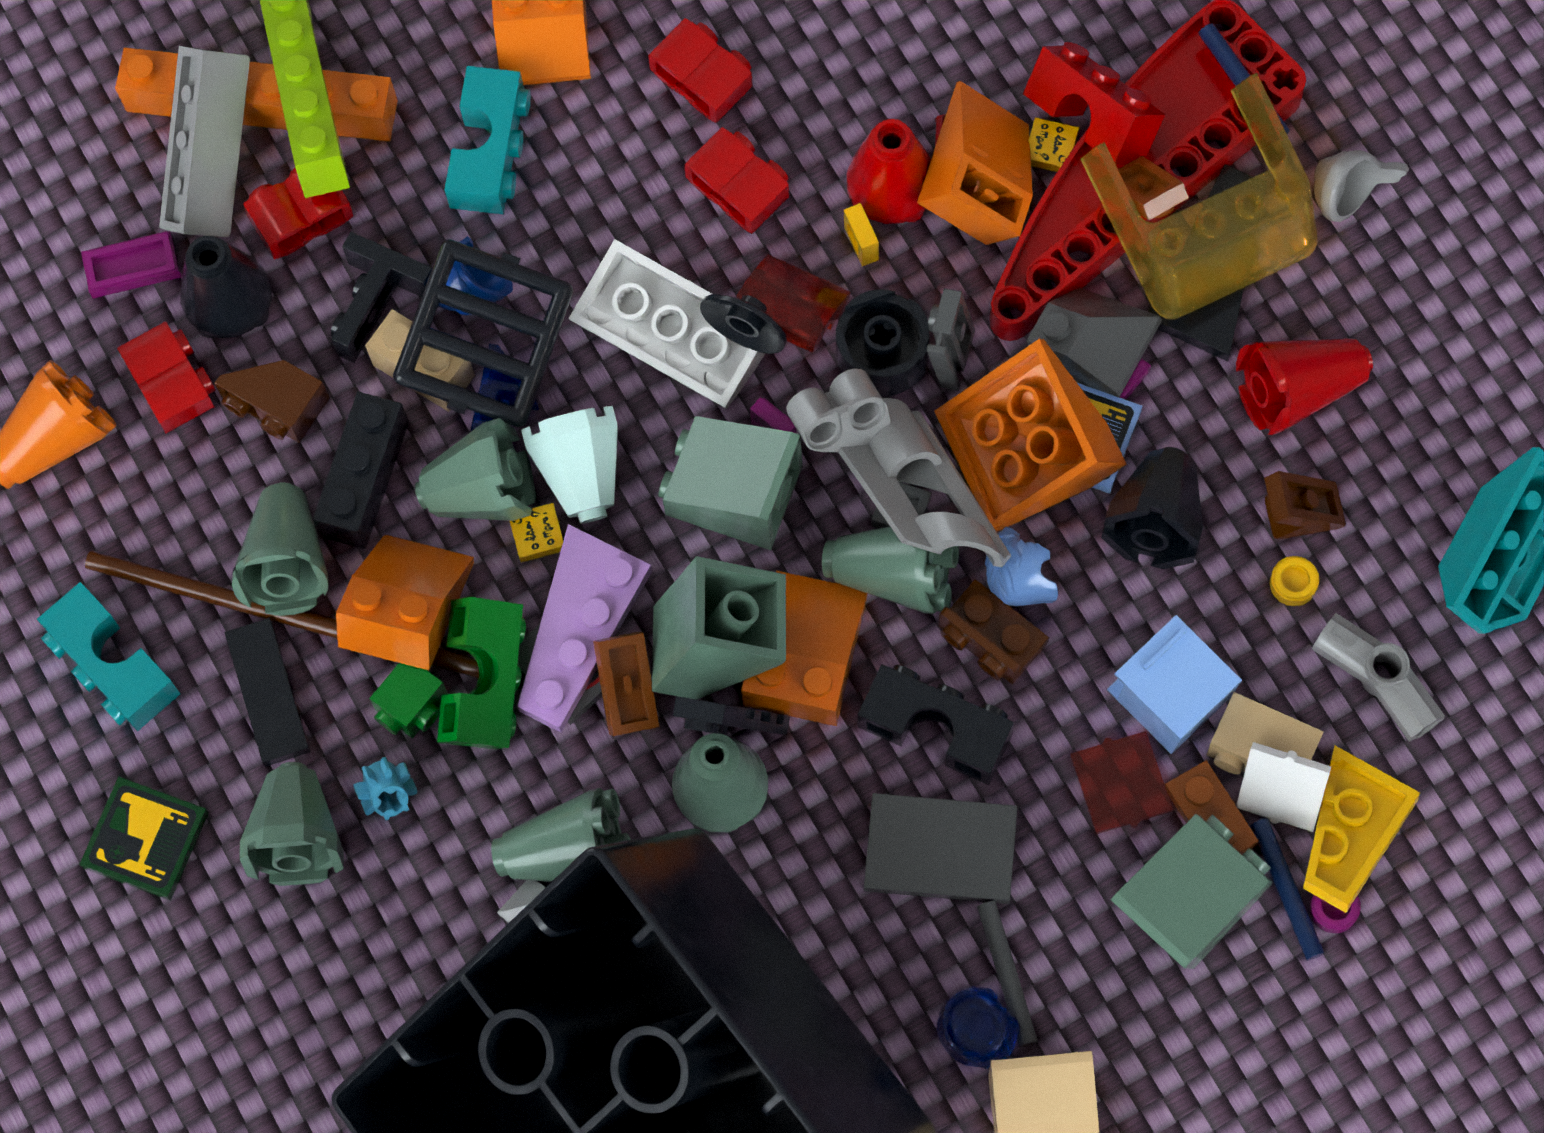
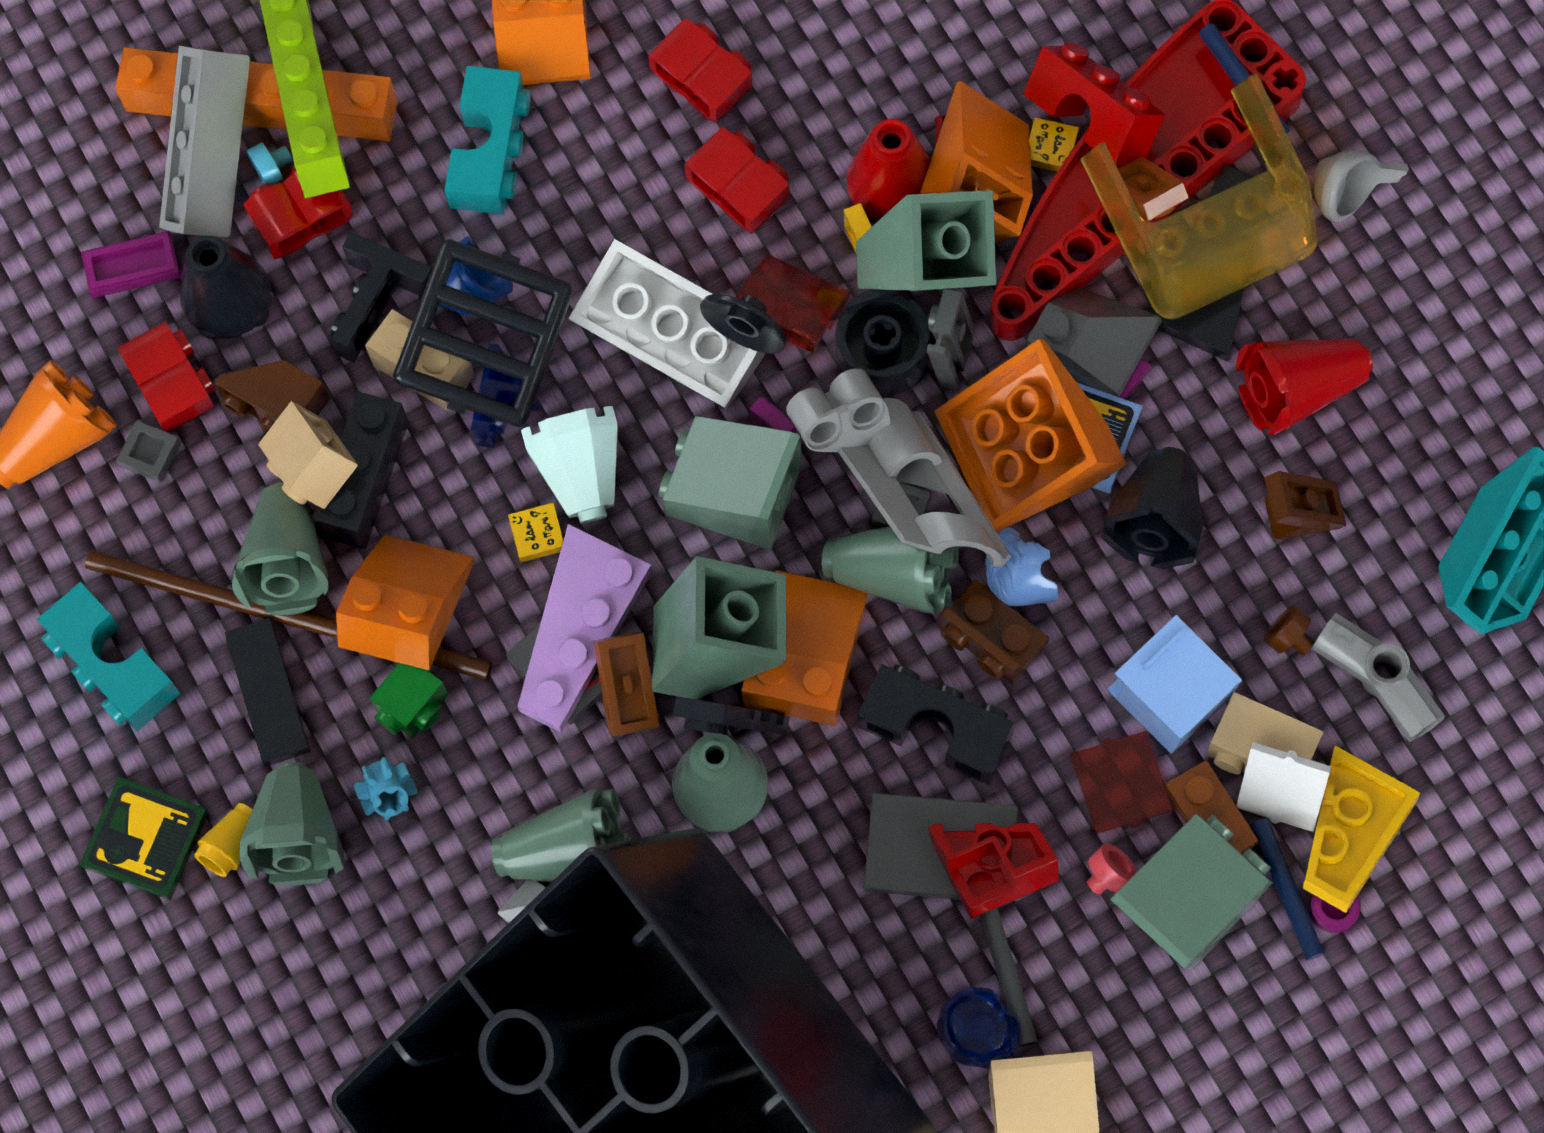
sand green cone [415,418,536,521] -> none
green arch [437,597,526,749] -> none
yellow tile [1270,556,1319,606] -> none
none -> dark grey tile [116,420,181,483]
none -> yellow cone [194,803,253,877]
none -> medium azure tile [246,142,293,185]
none -> tan brick [258,401,358,509]
none -> sand green slope [856,190,996,291]
none -> red slope [928,823,1059,919]
none -> coral tile [1087,843,1138,895]
none -> reddish brown tile [1264,605,1315,655]

